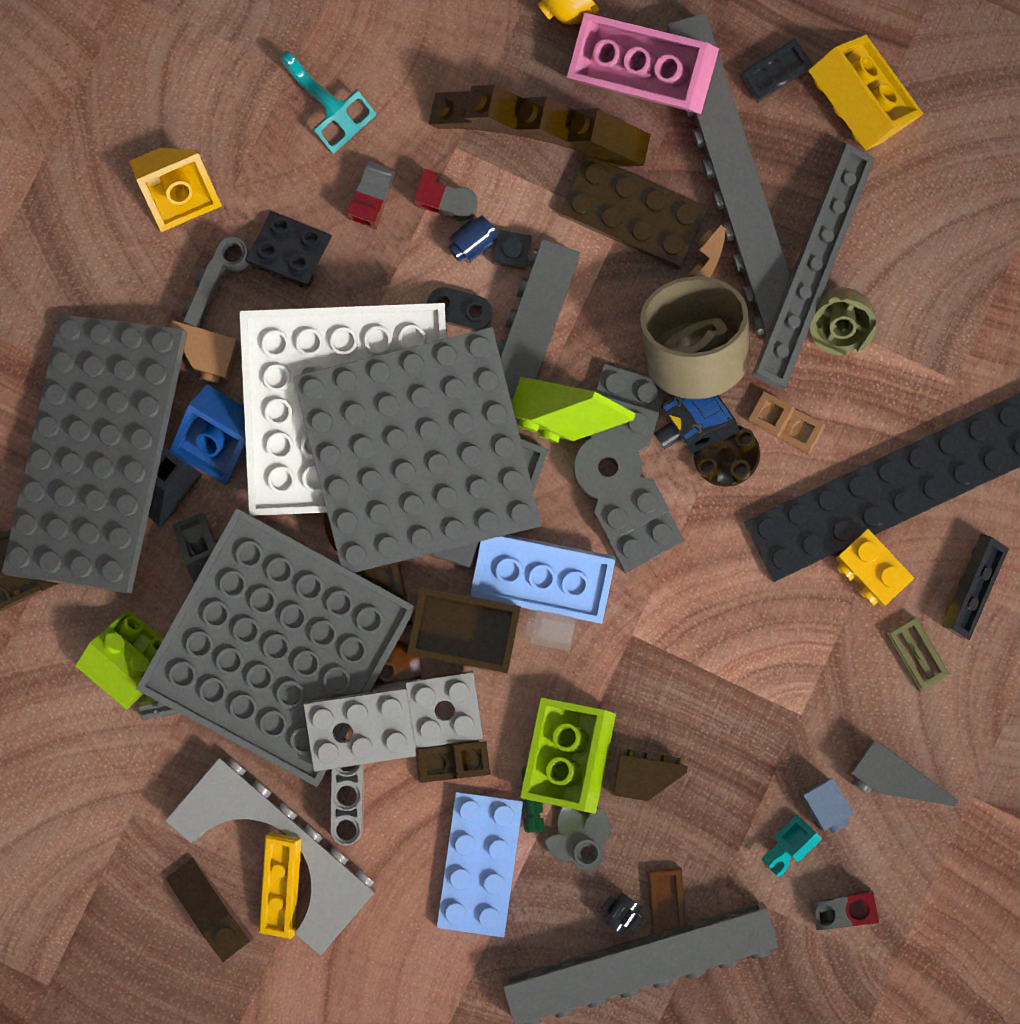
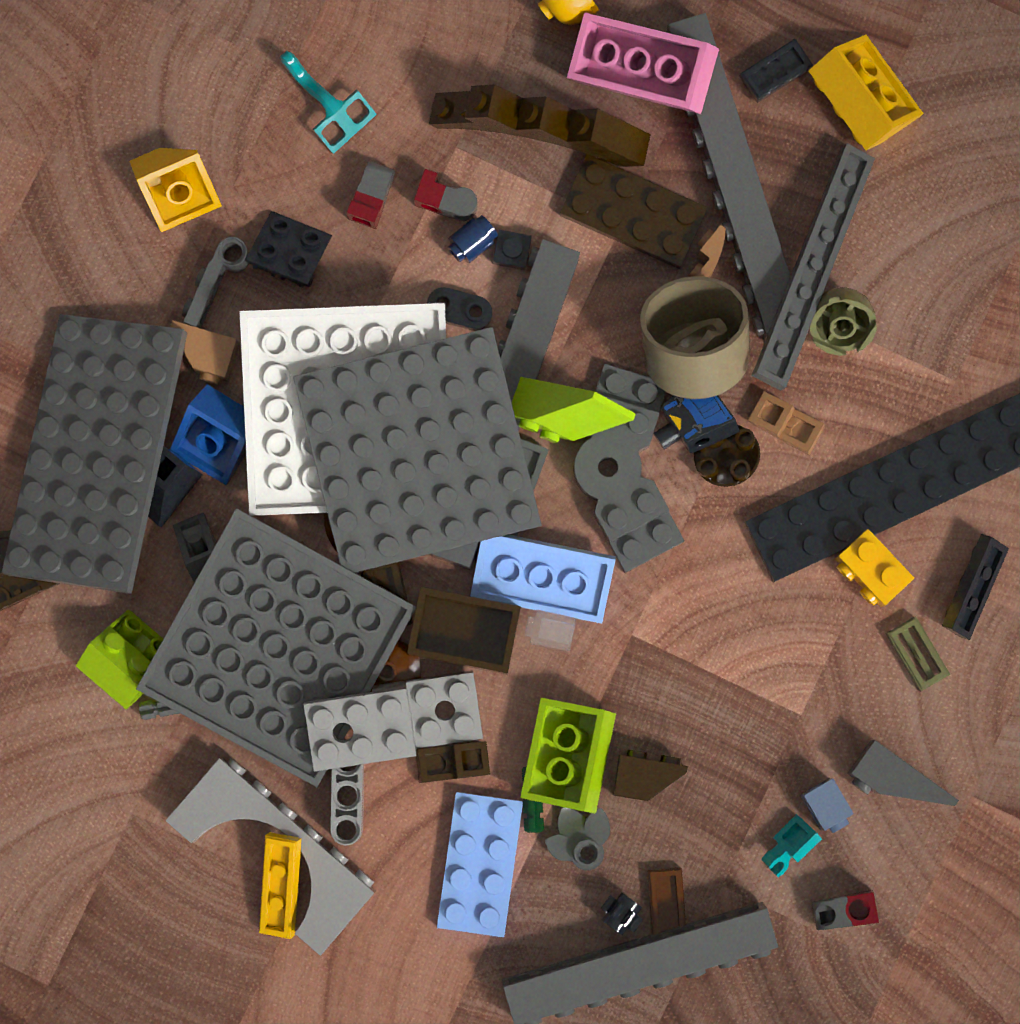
dark brown slope [165,857,254,962] -> none

